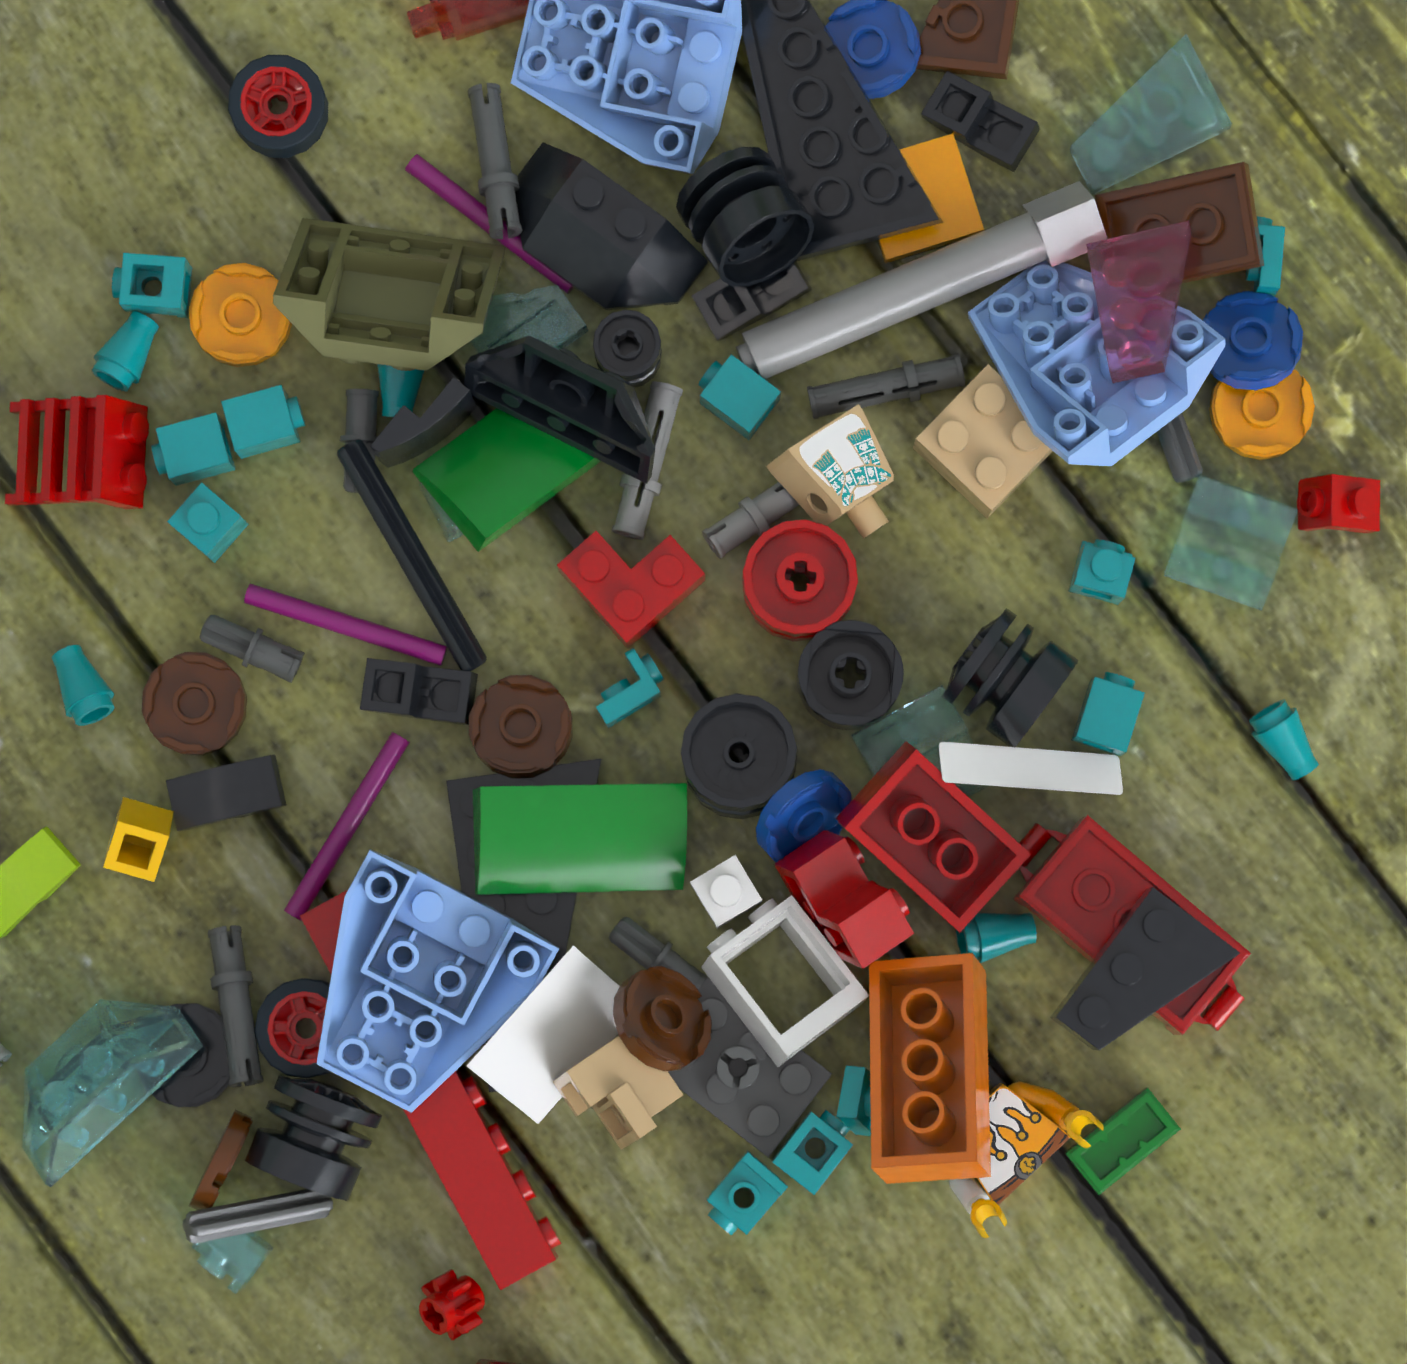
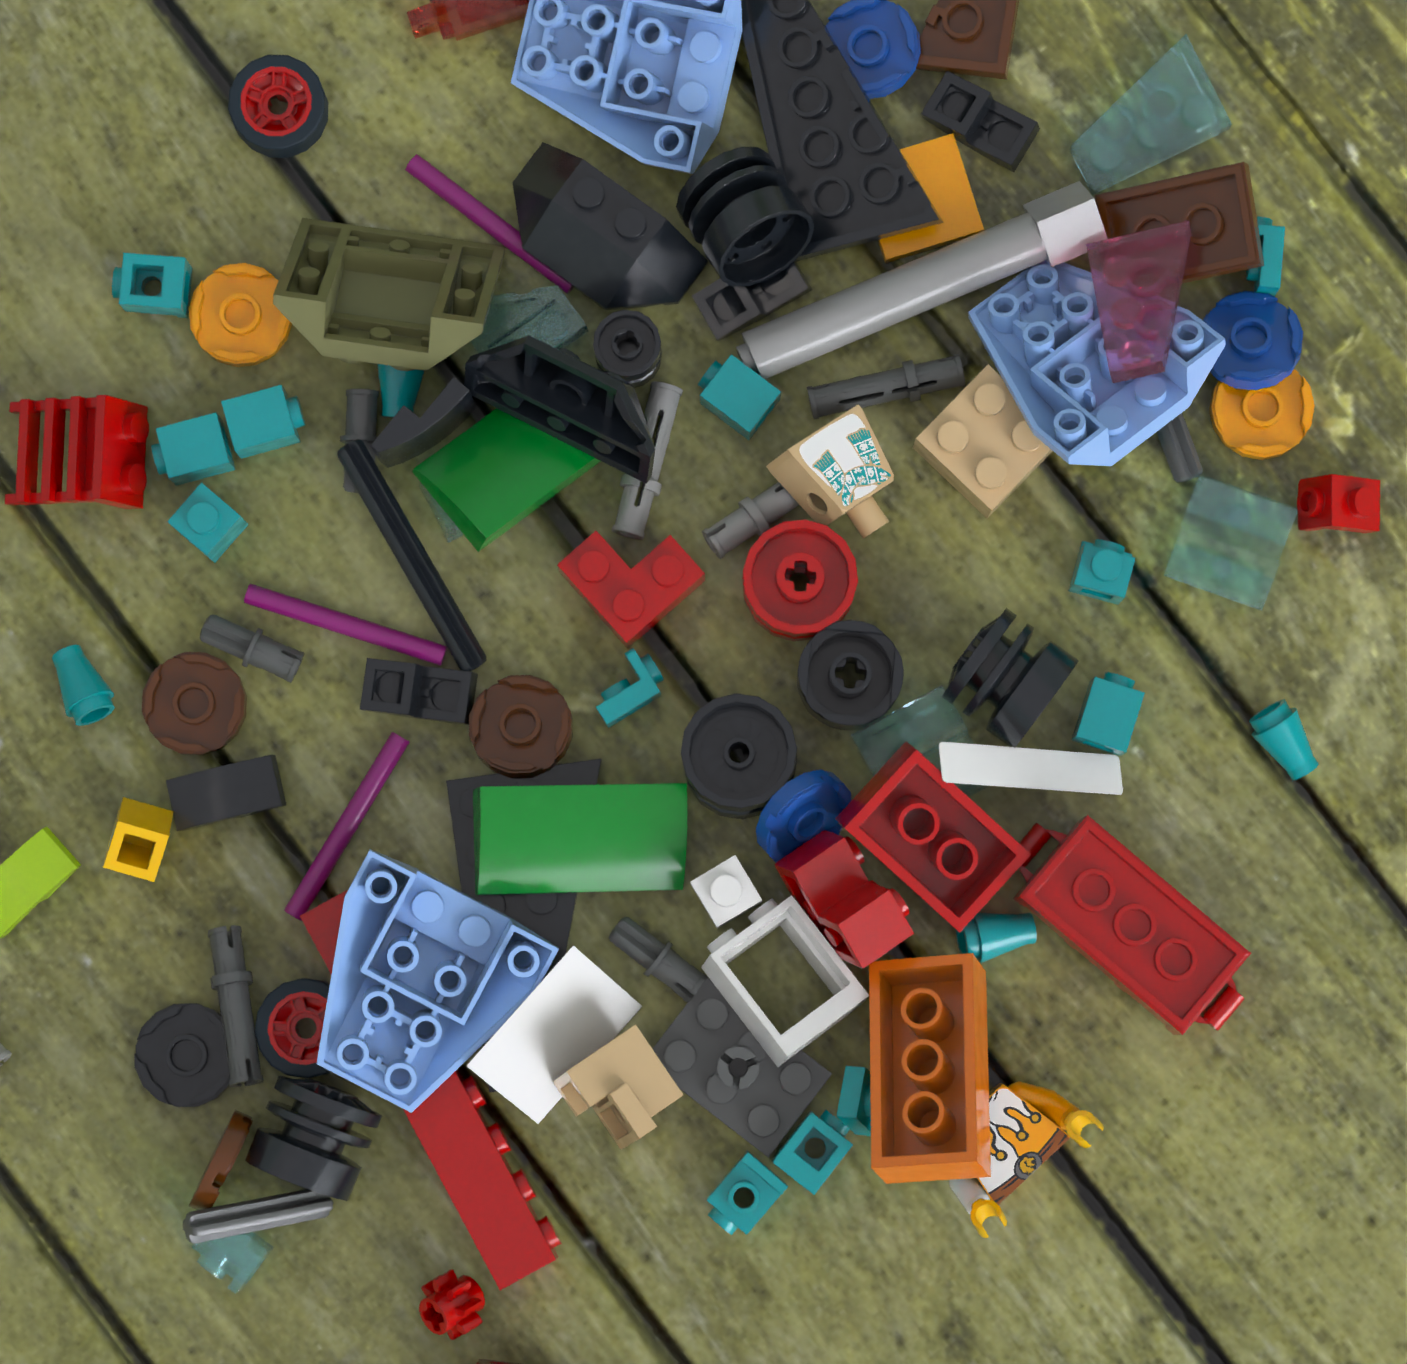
clear light blue wedge [22,999,203,1187] -> none
teal cone [92,311,159,392] -> none
dark grey pin [468,83,523,239] -> none
reddish brown tile [613,966,712,1071] -> none
black wedge [1050,887,1240,1050] -> none
green plate [1065,1087,1181,1195] -> none

